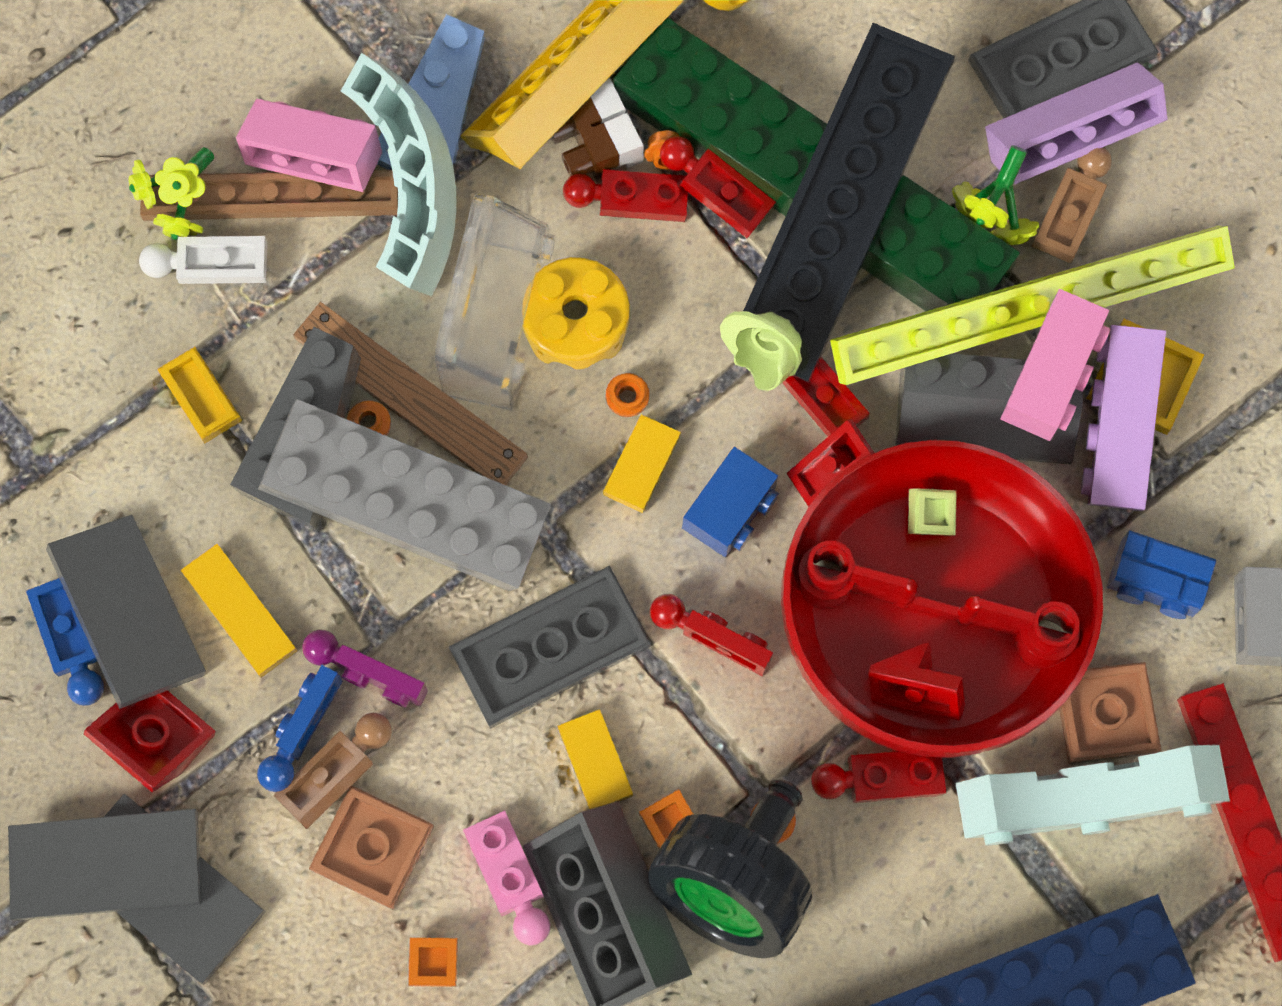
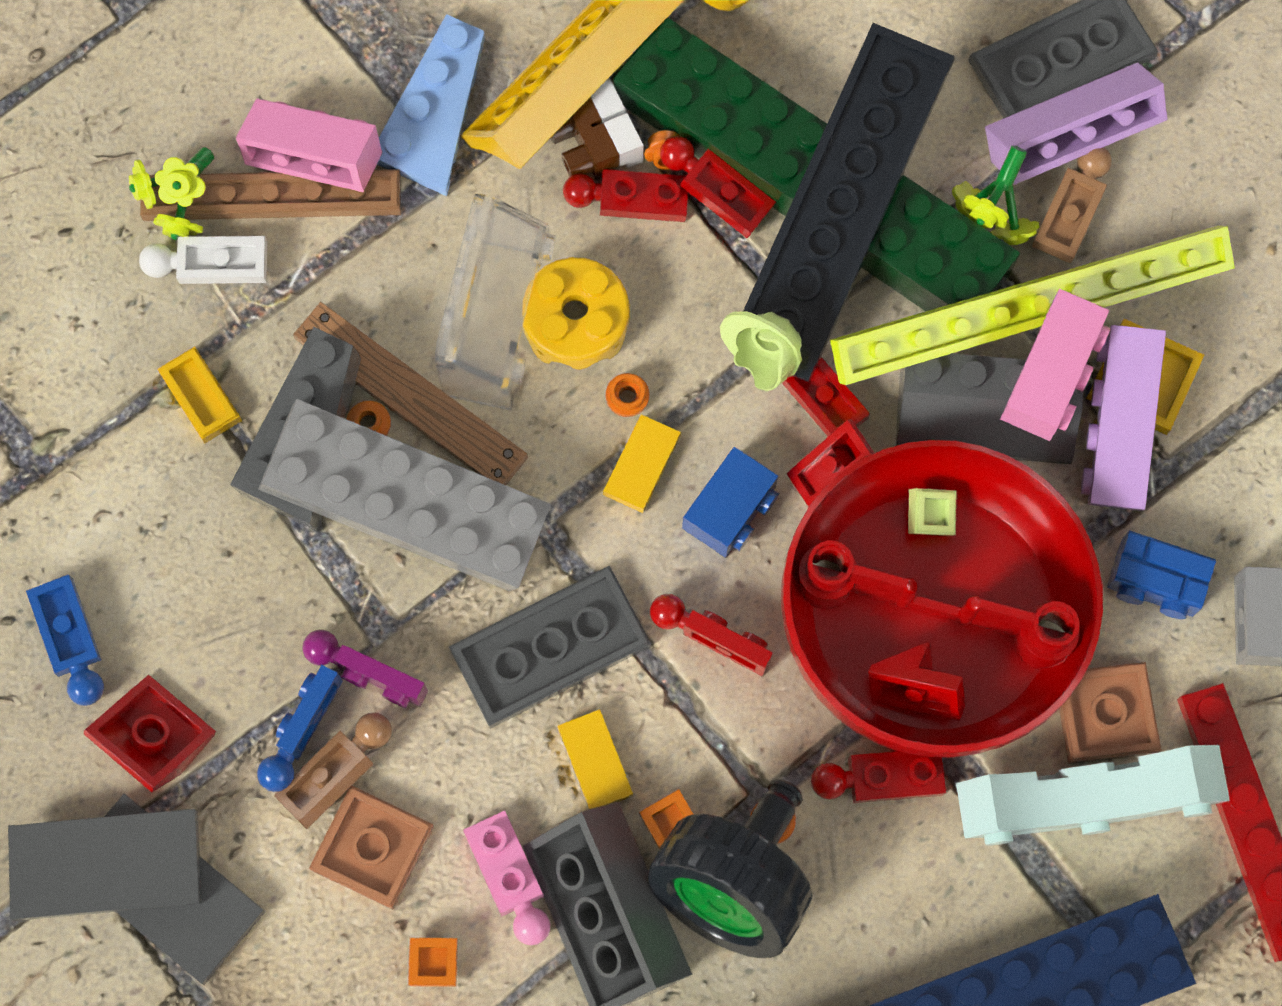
dark grey tile [46,515,206,709] -> none
yellow tile [181,544,297,678] -> none
light aqua brick [341,53,457,296] -> none

